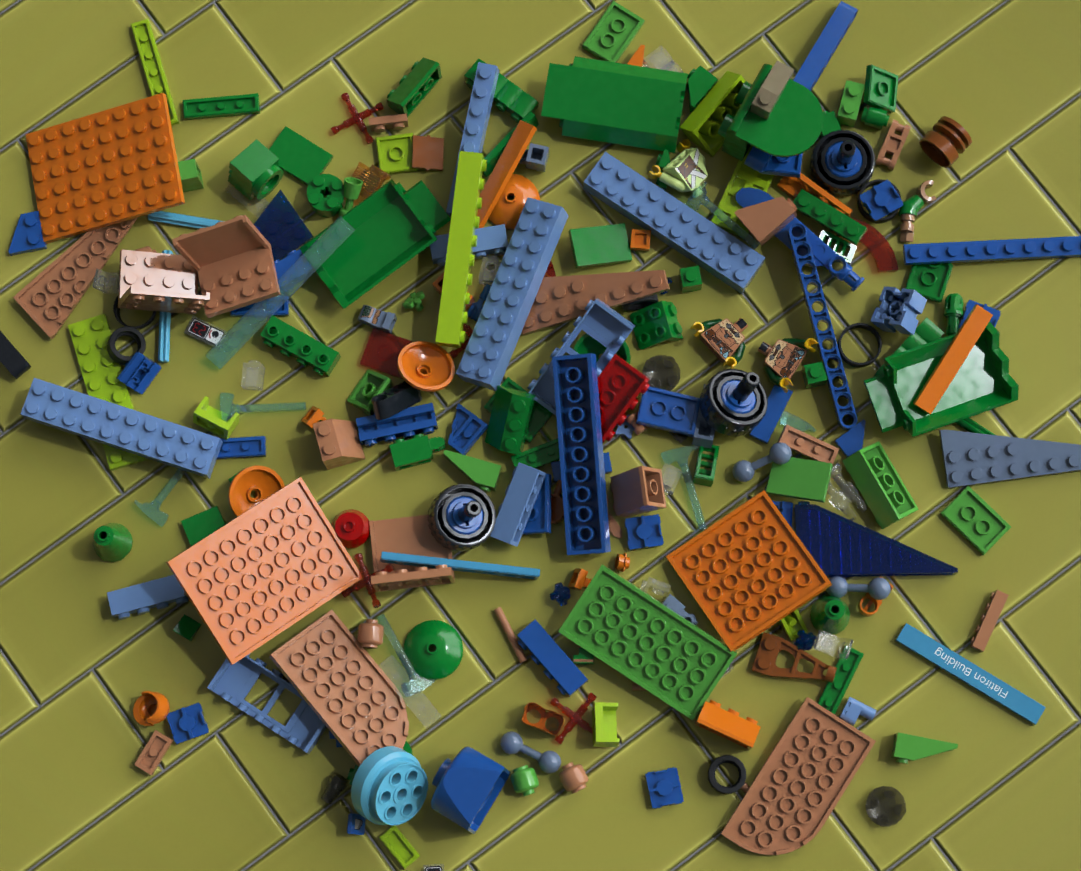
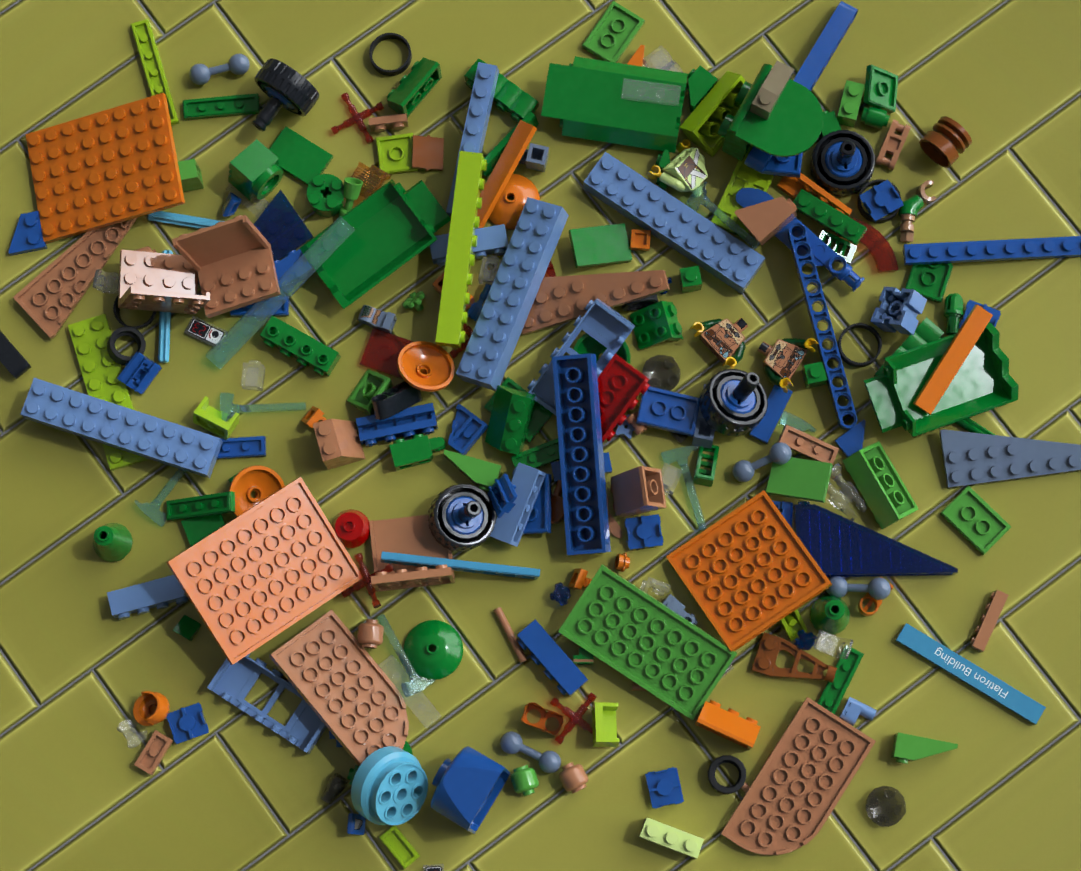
none -> clear piece [117,717,148,748]
none -> green tile [166,491,235,521]
none -> sand blue piece [189,54,250,85]
none -> blue slope [222,192,242,217]
none -> black wheel [252,58,319,132]
none -> black tyre [369,33,412,76]
none -> blue piece [487,474,517,518]
none -> clear tile [621,79,681,106]
none -> yellowish green brick [639,817,704,859]

